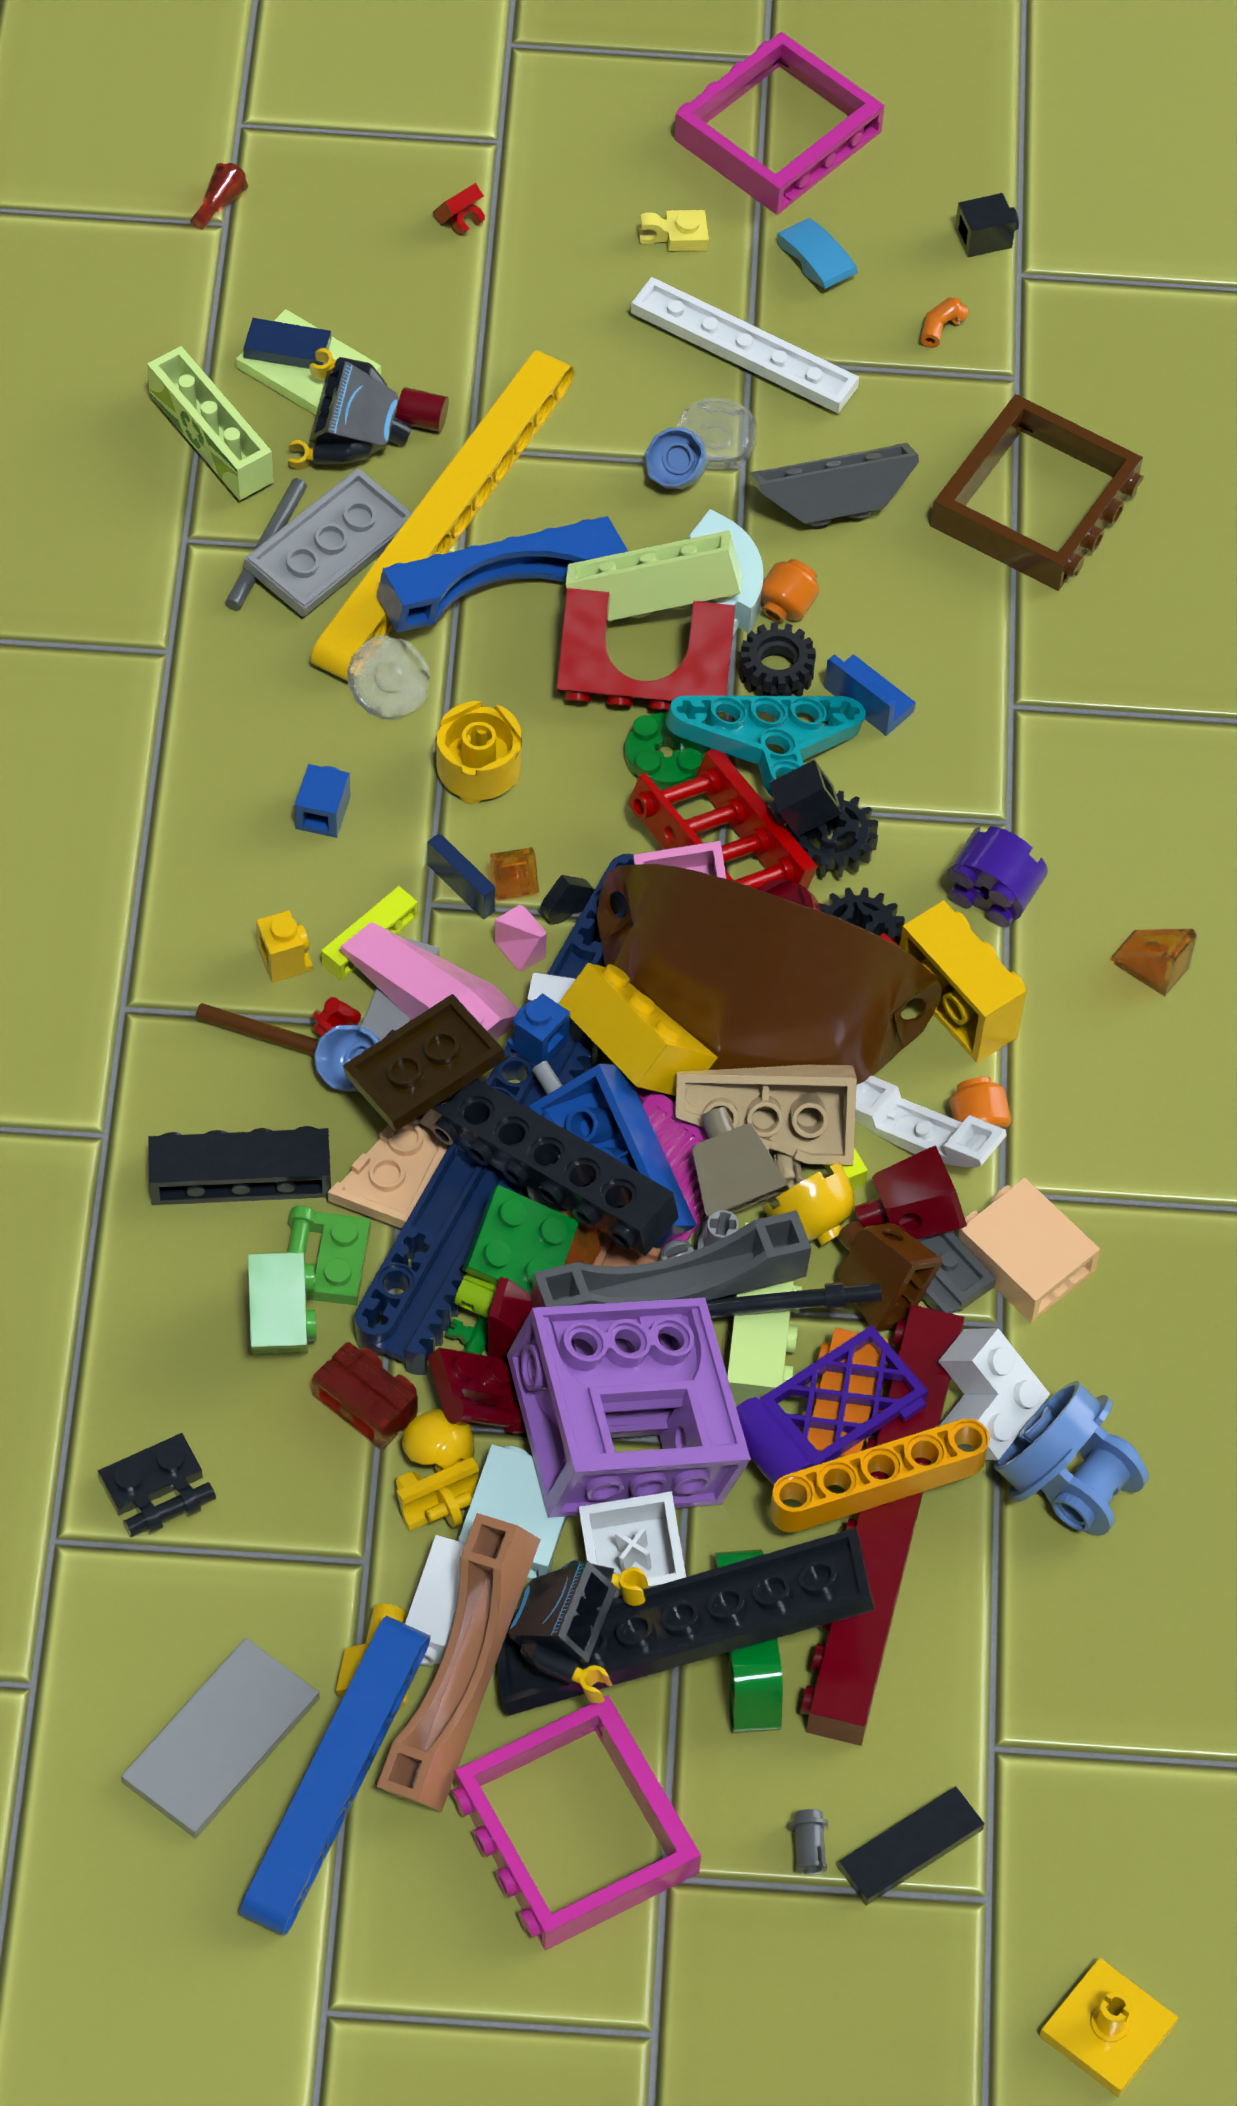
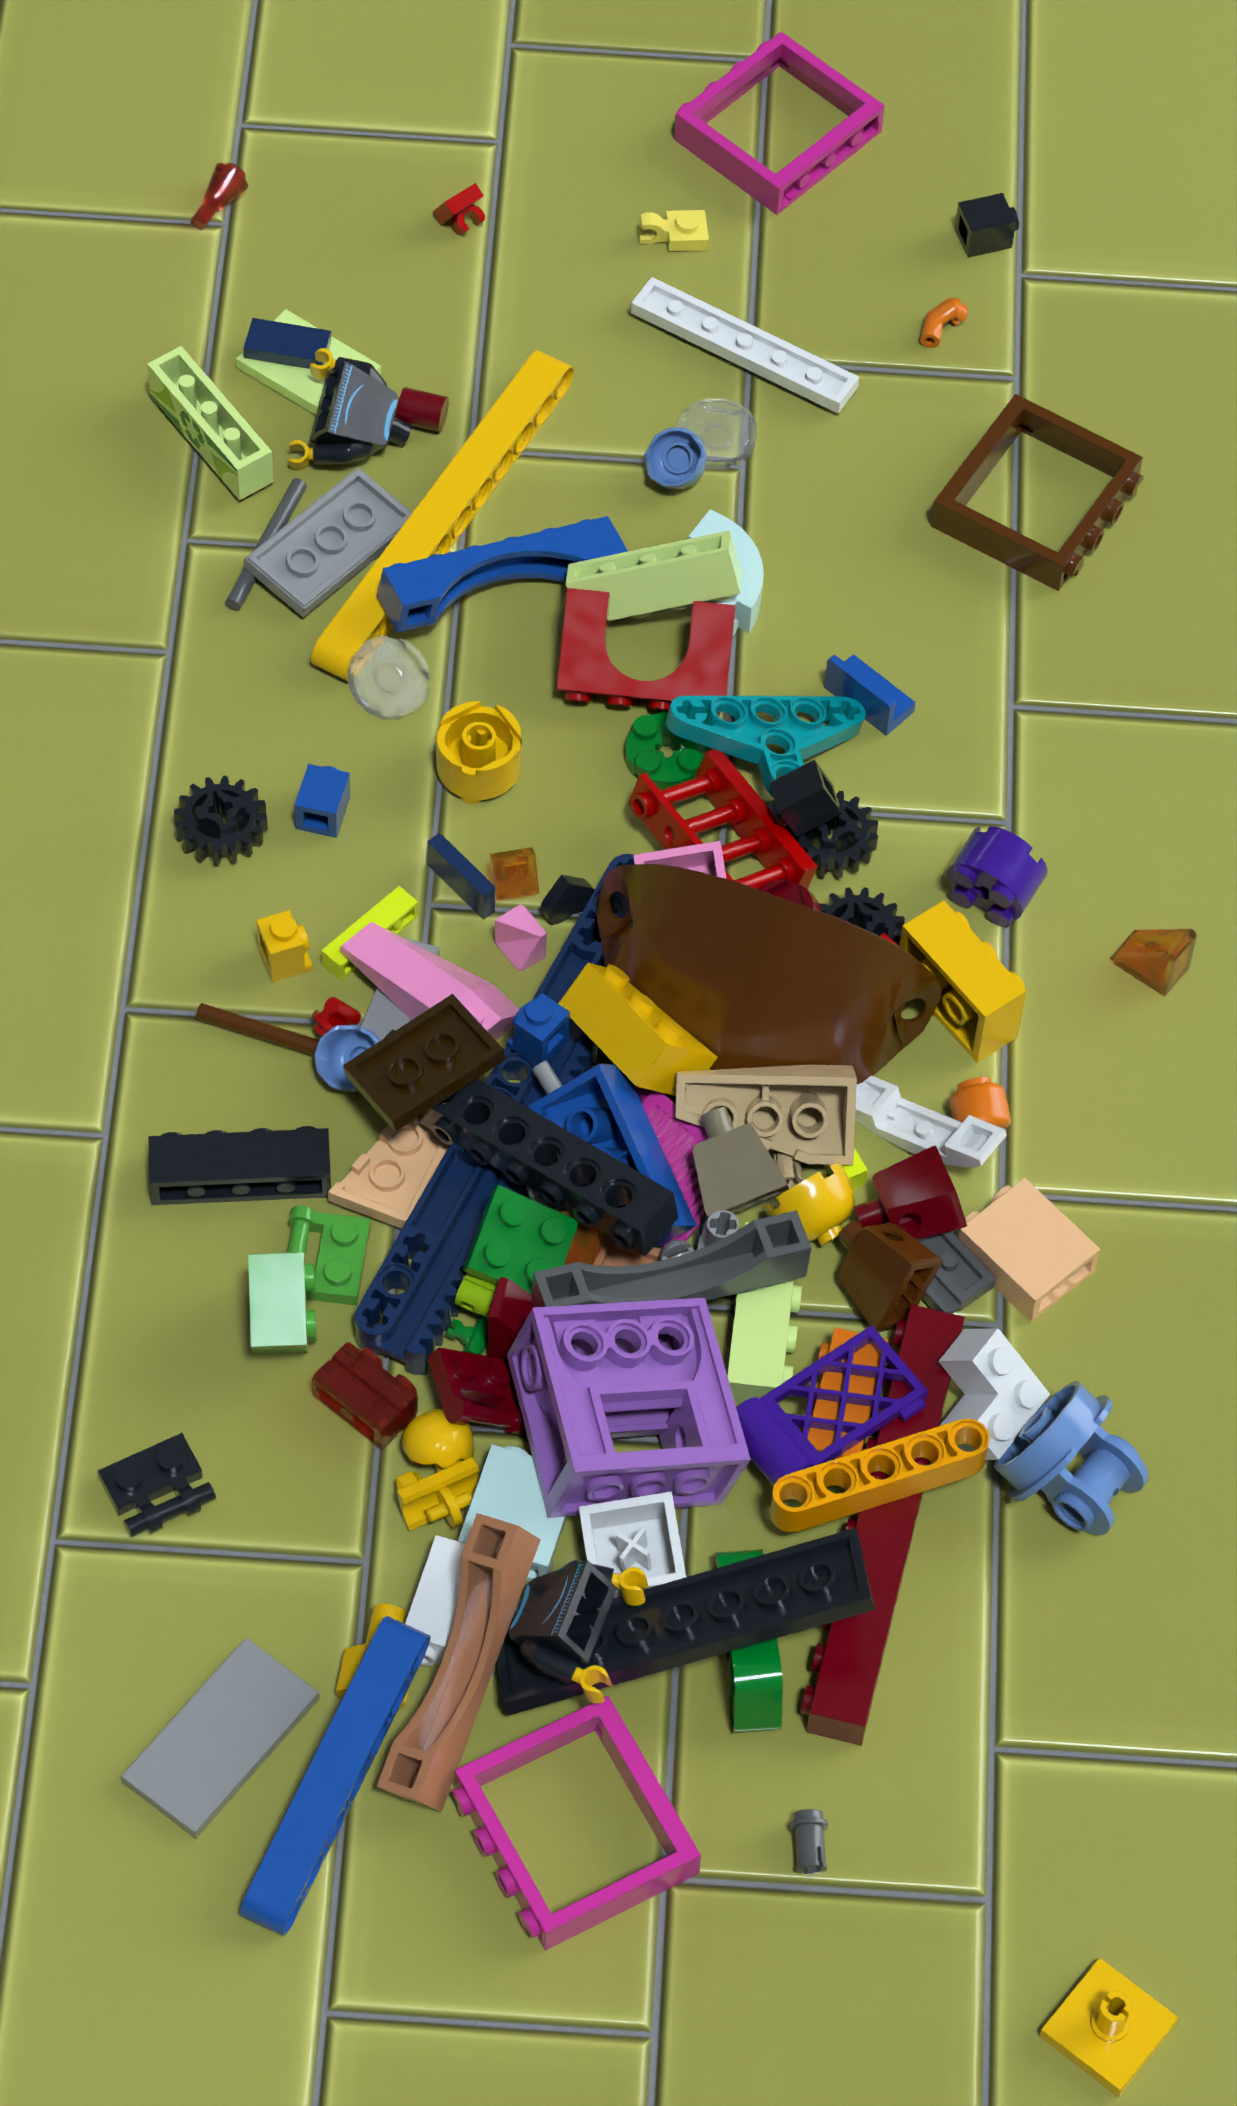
white sticker [528,973,576,1003] -> none
black bar [706,1282,882,1318] -> none
black tyre [739,622,816,696] -> none
dark grey wedge [749,443,919,526] -> none
orange head [761,559,819,623] -> none
dark azure slope [777,218,858,289] -> none
black tile [838,1786,985,1906] -> none
none -> black gear [174,776,268,864]

